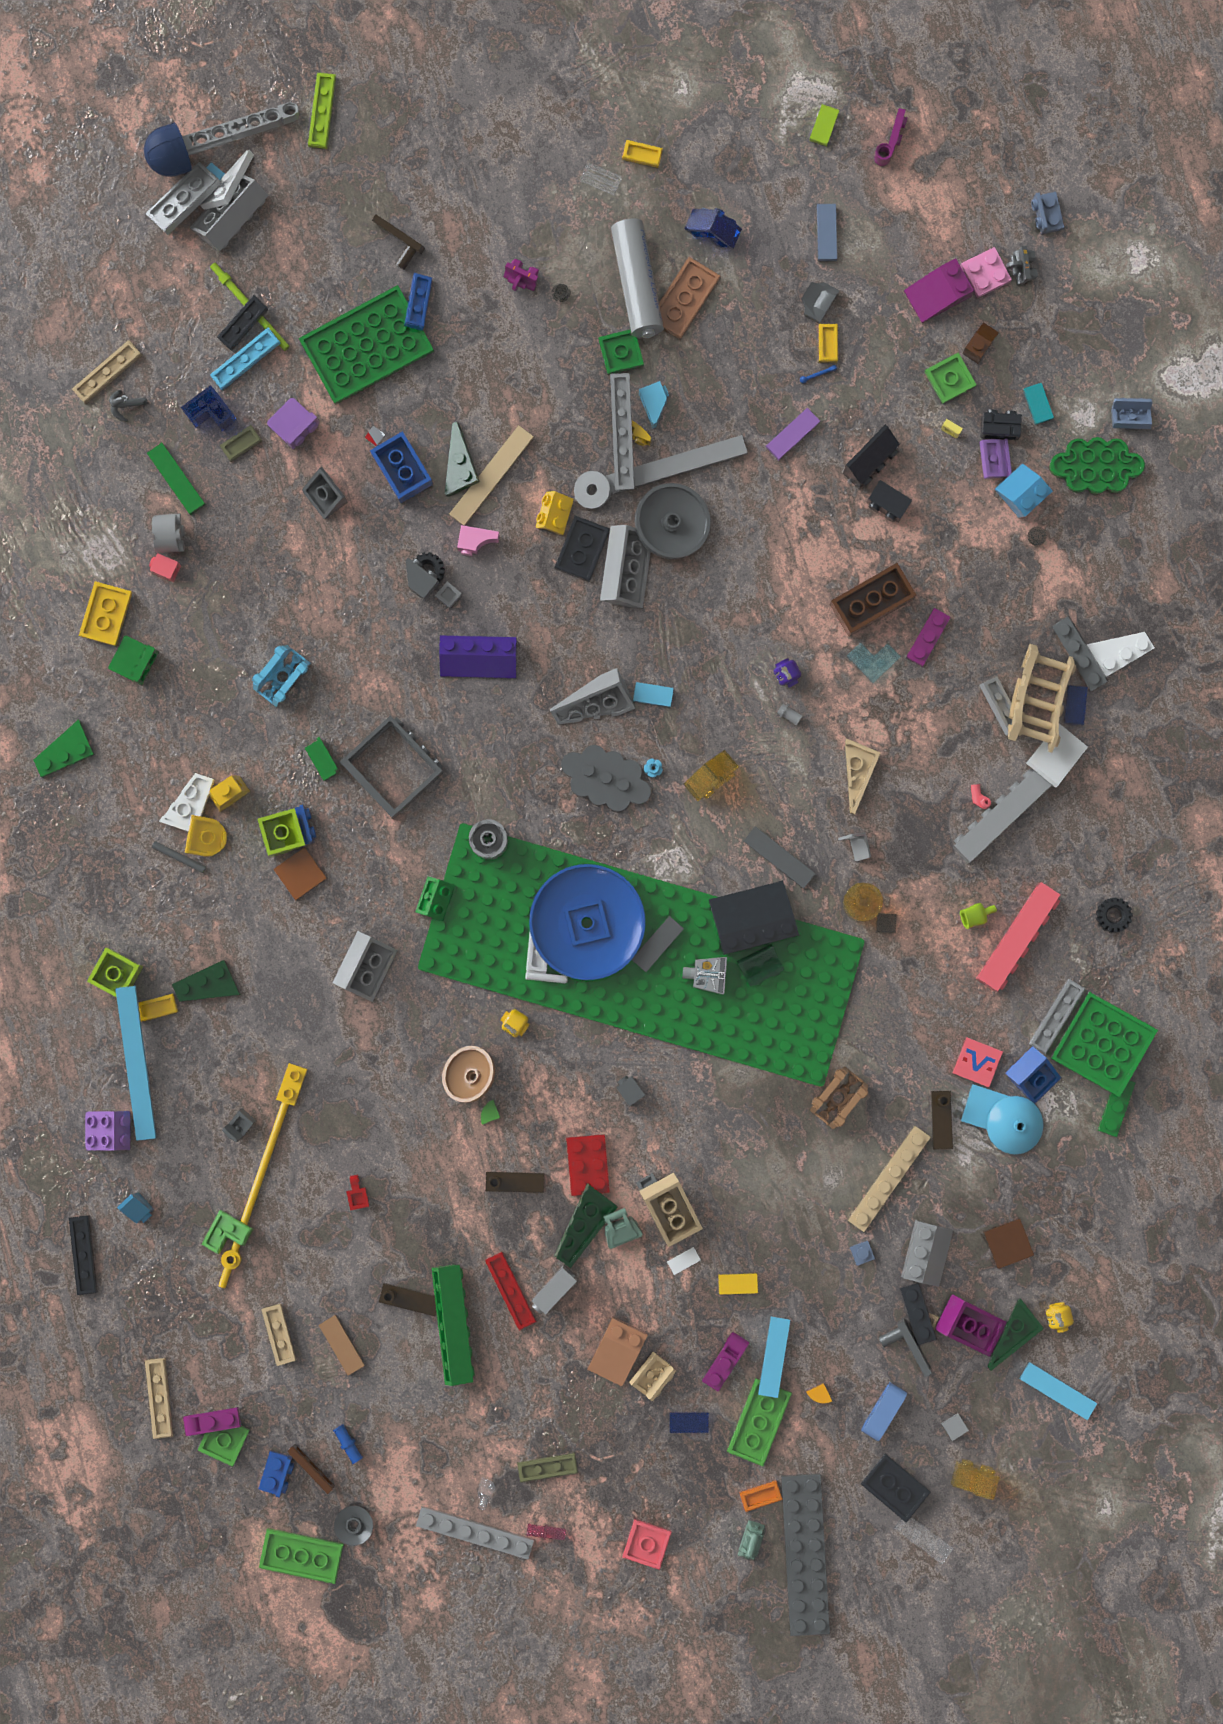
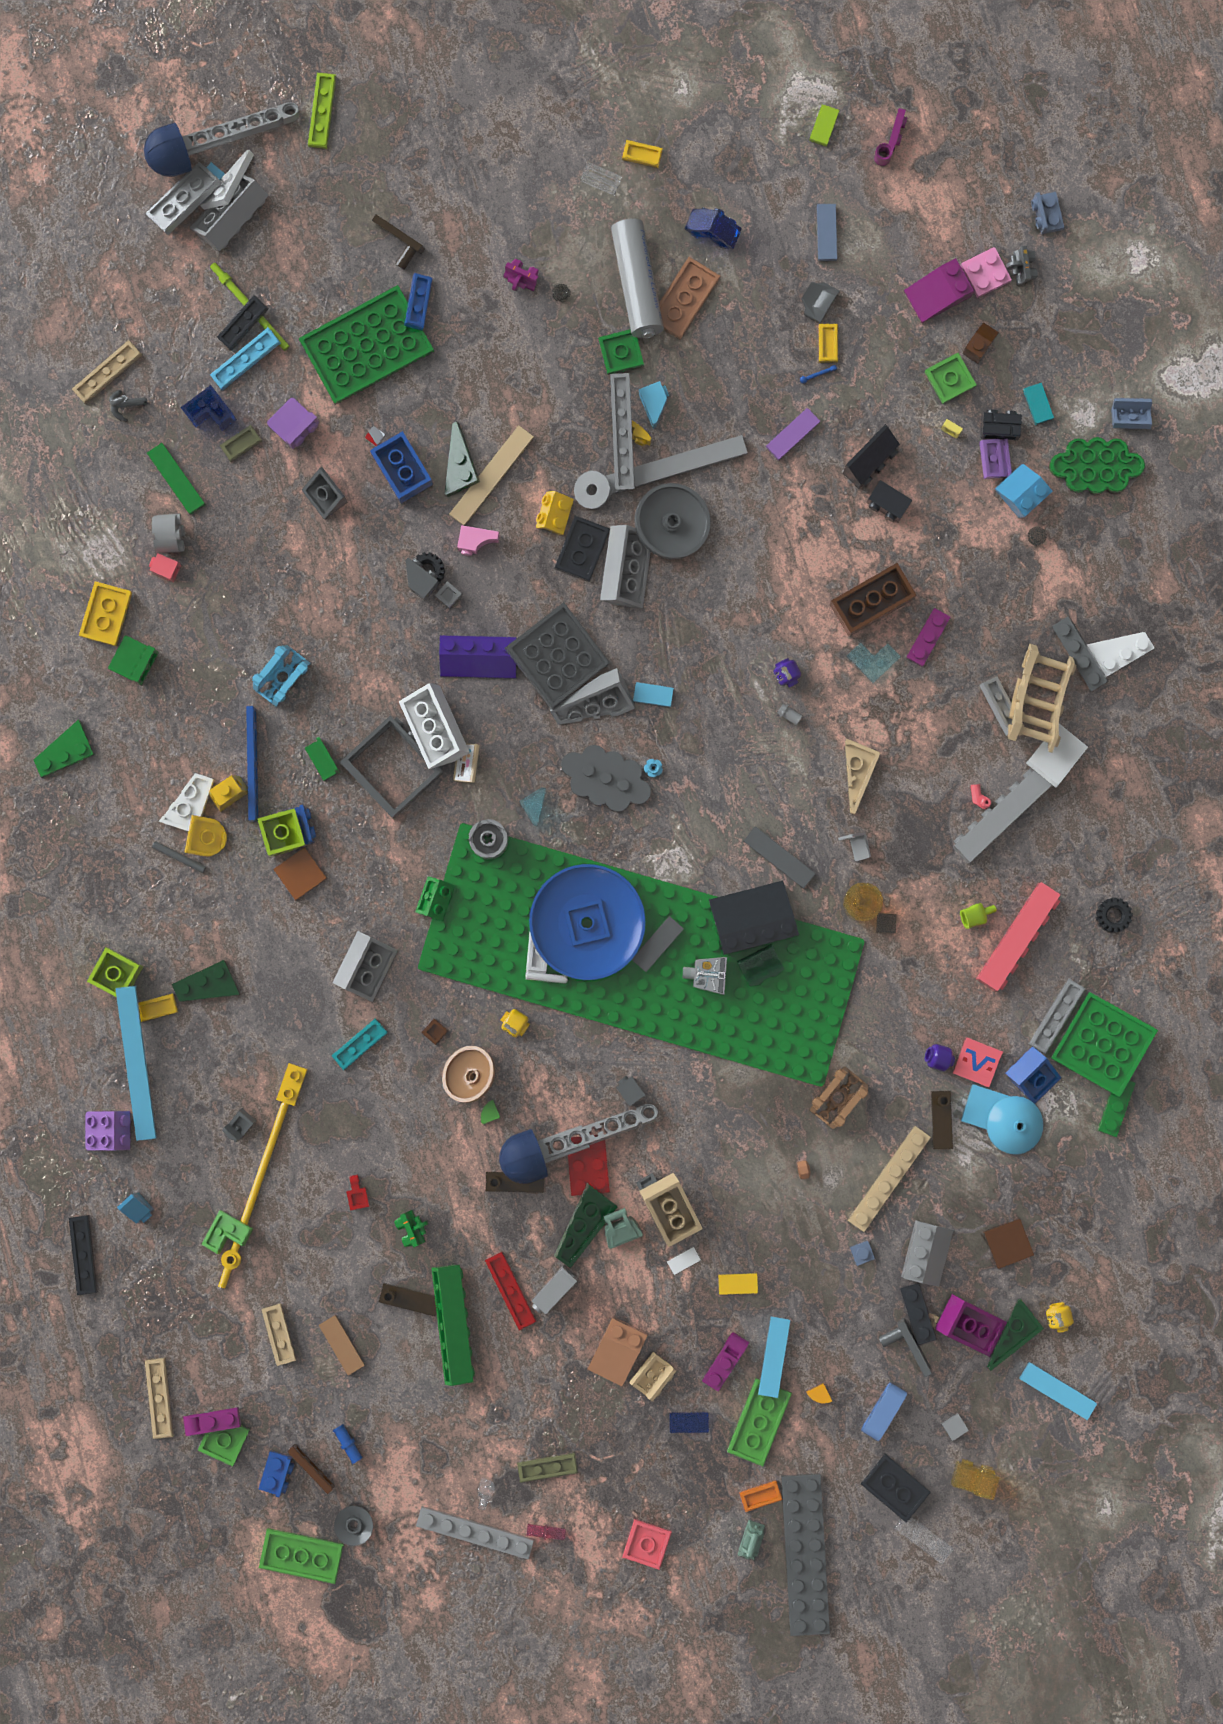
clear yellow brick [683,750,739,801] -> none
clear blue tile [1064,685,1088,726] -> none
none -> blue tile [246,706,259,822]
none -> teal tile [331,1018,388,1071]
none -> green hips [394,1210,429,1248]
none -> white slope [399,683,470,769]
none -> reddish brown tile [421,1018,448,1045]
none -> slope [453,744,479,783]
none -> piece [499,1104,658,1184]
none -> dark grey tile [505,602,610,709]
none -> clear light blue slope [519,787,546,827]
none -> nougat tile [797,1160,811,1180]
none -> dark purple head [925,1044,955,1071]

